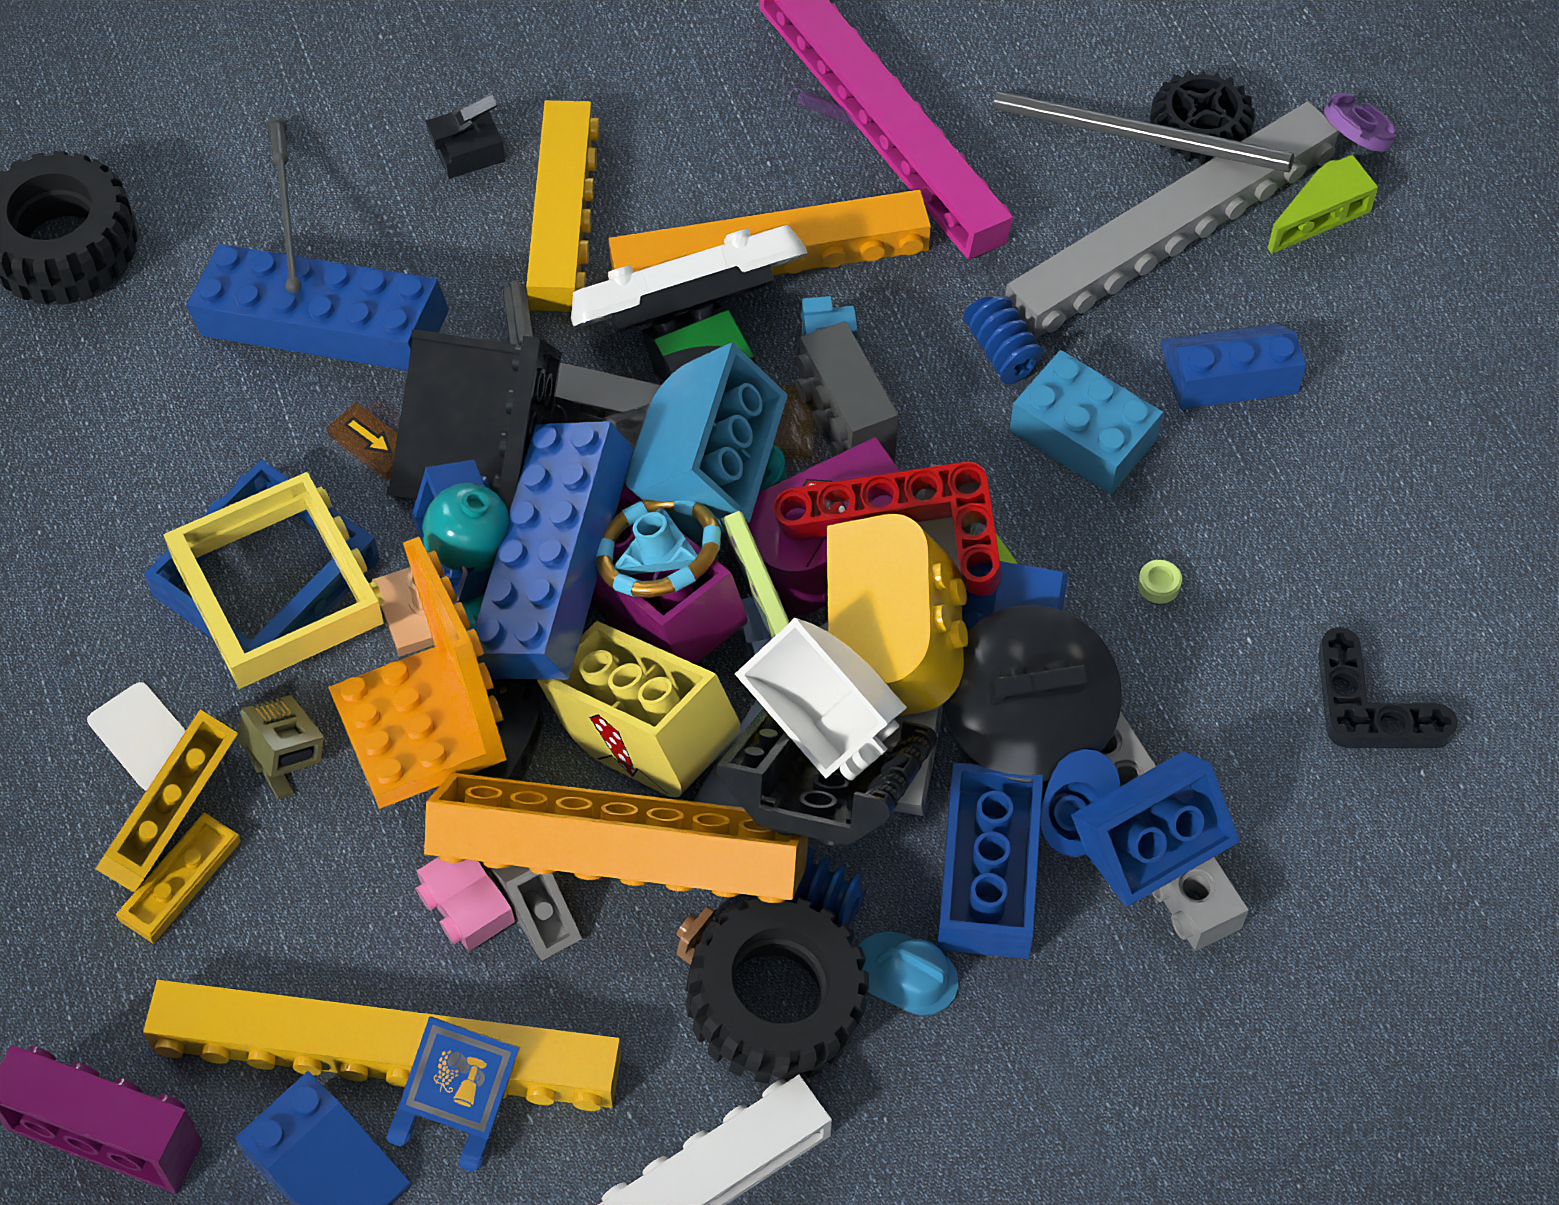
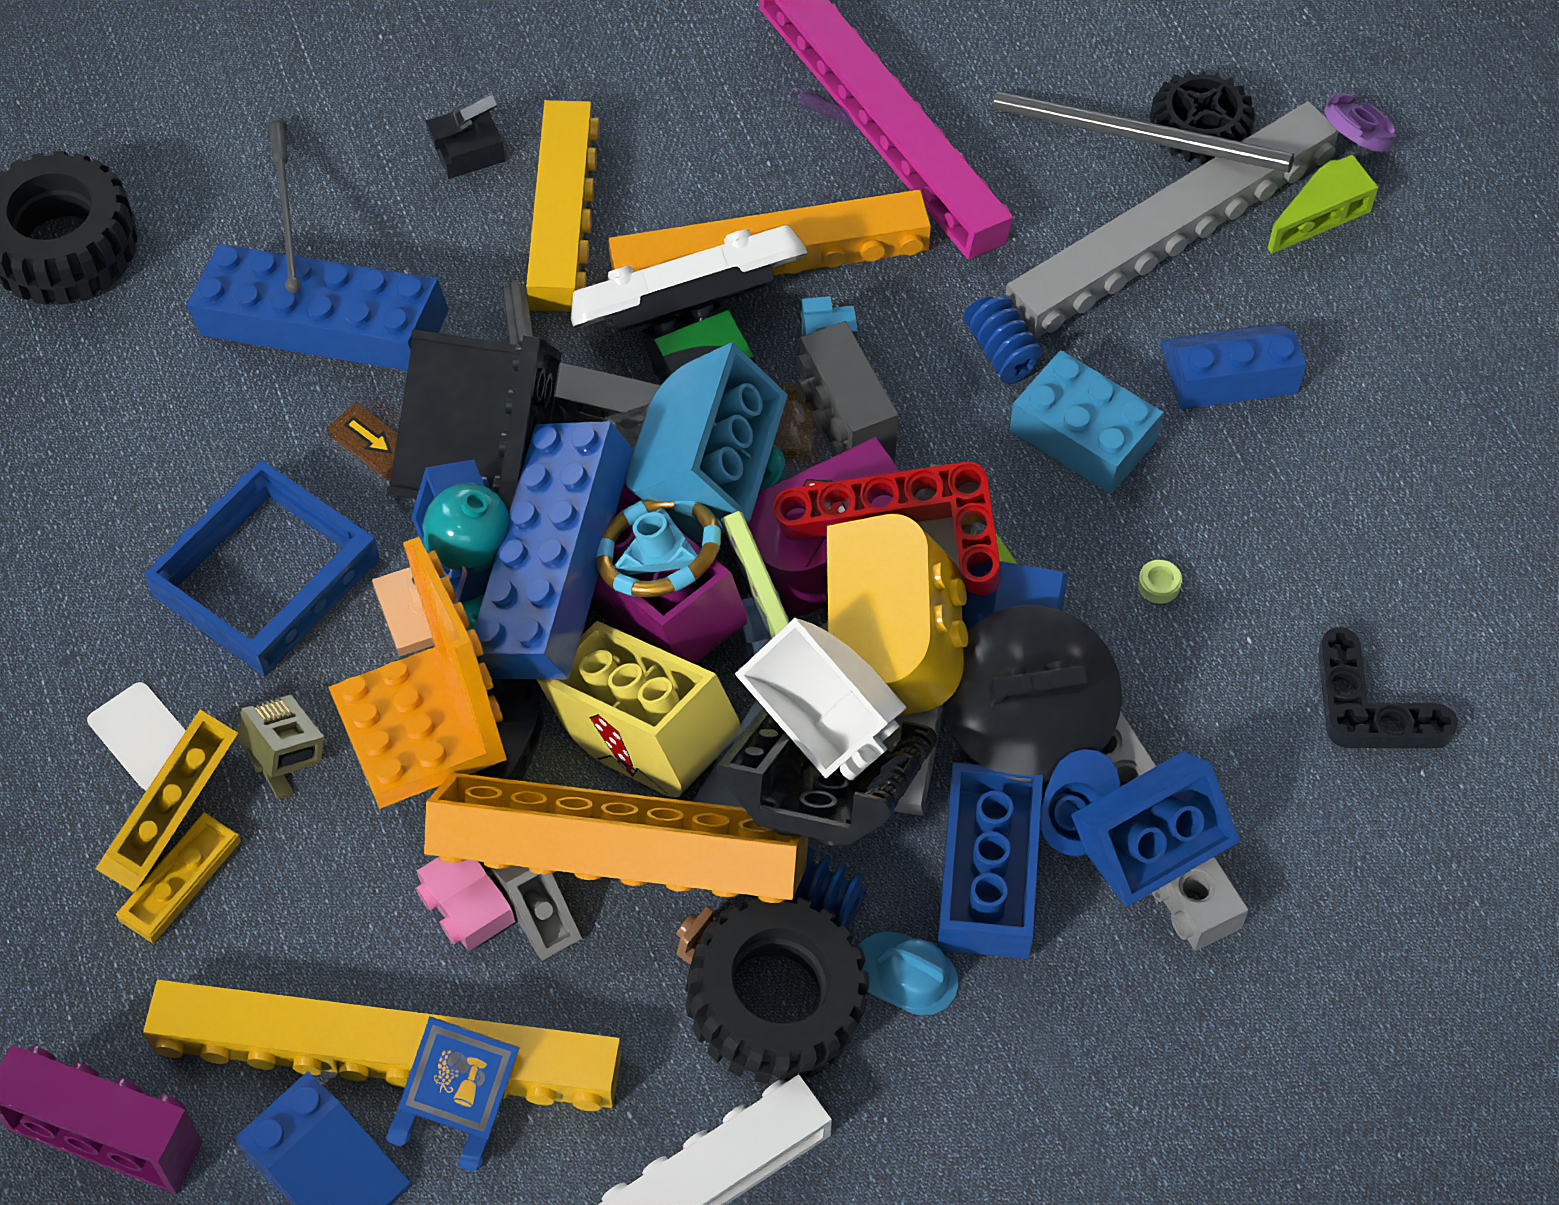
light yellow window [163,472,386,689] -> none

